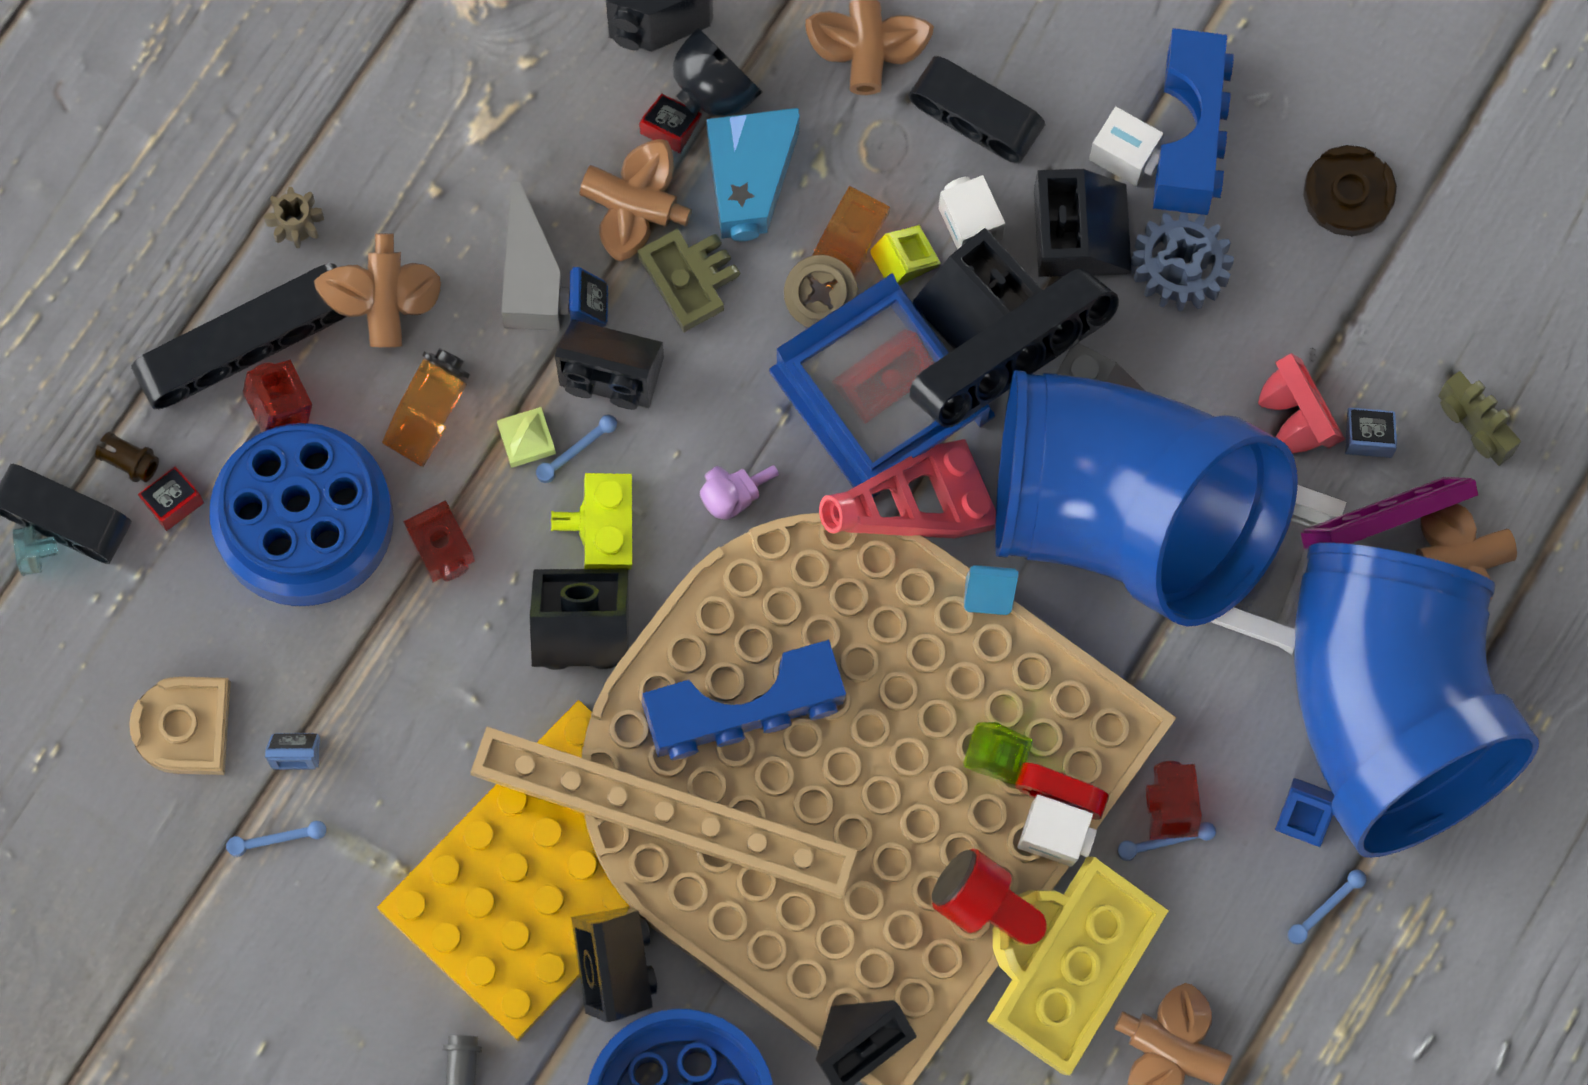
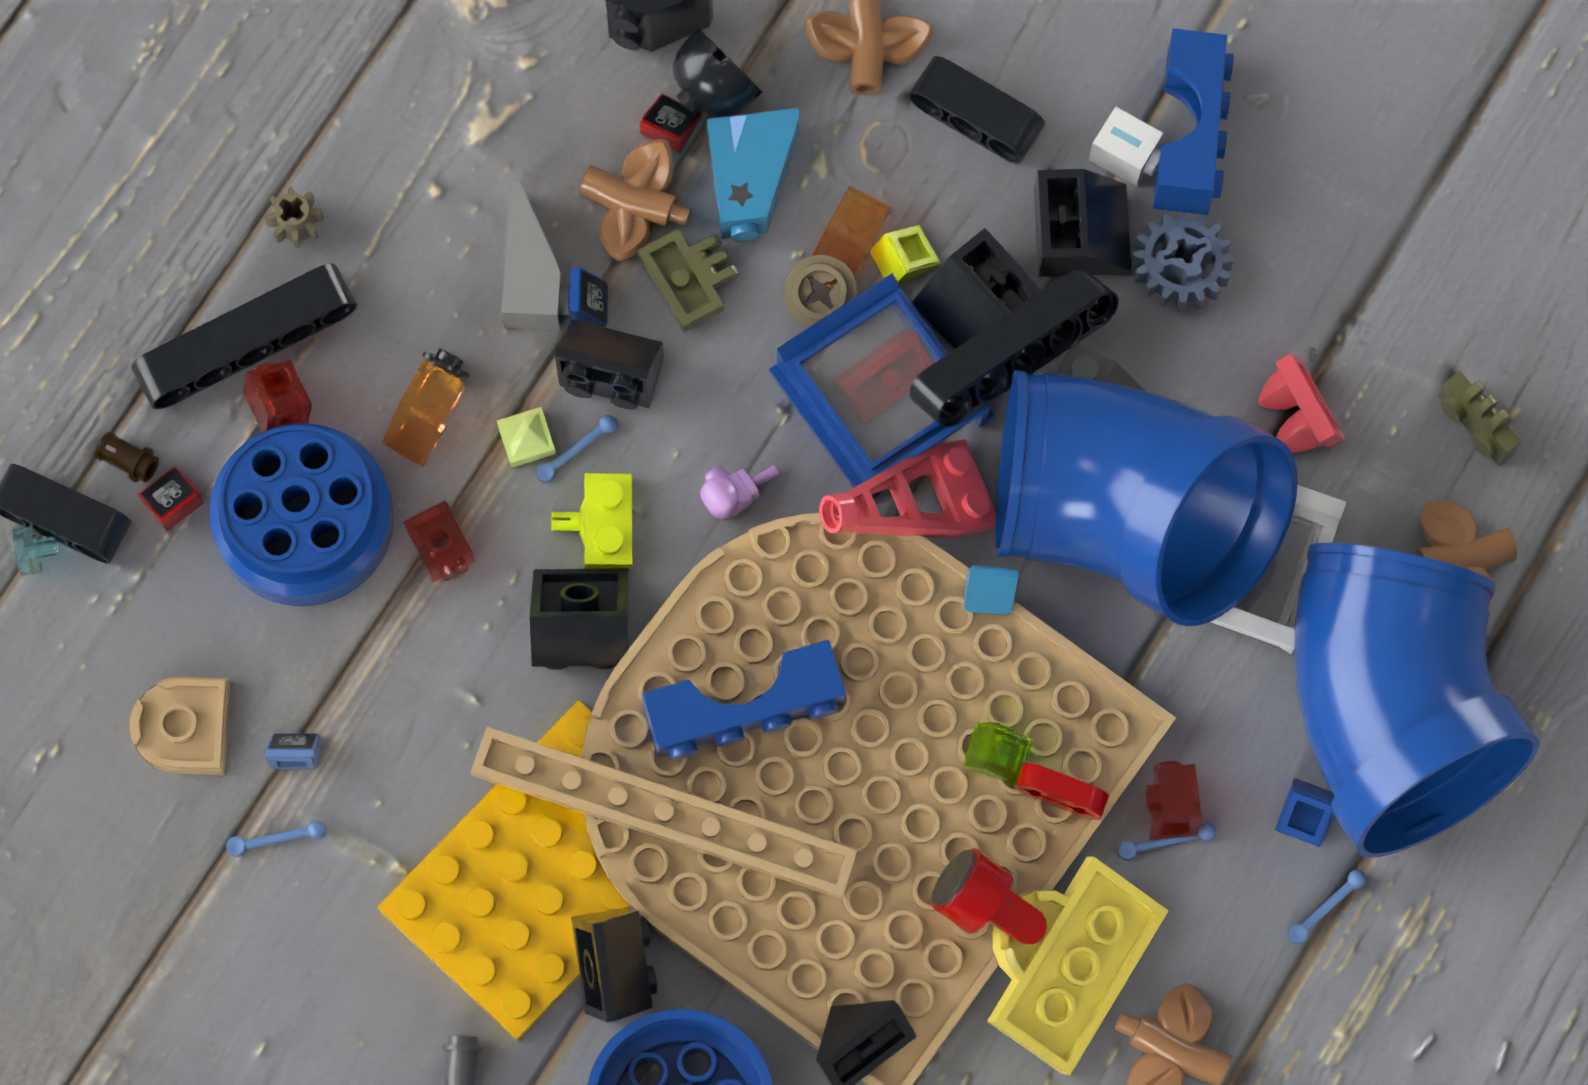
medium nougat plant [314,233,441,347] -> none
white brick [939,175,1005,250] -> none
white brick [1017,795,1097,867] -> none
magenta tile [1300,477,1478,549] -> none
dark brown tile [1303,145,1397,237] -> none
slope [1345,408,1397,458] -> none

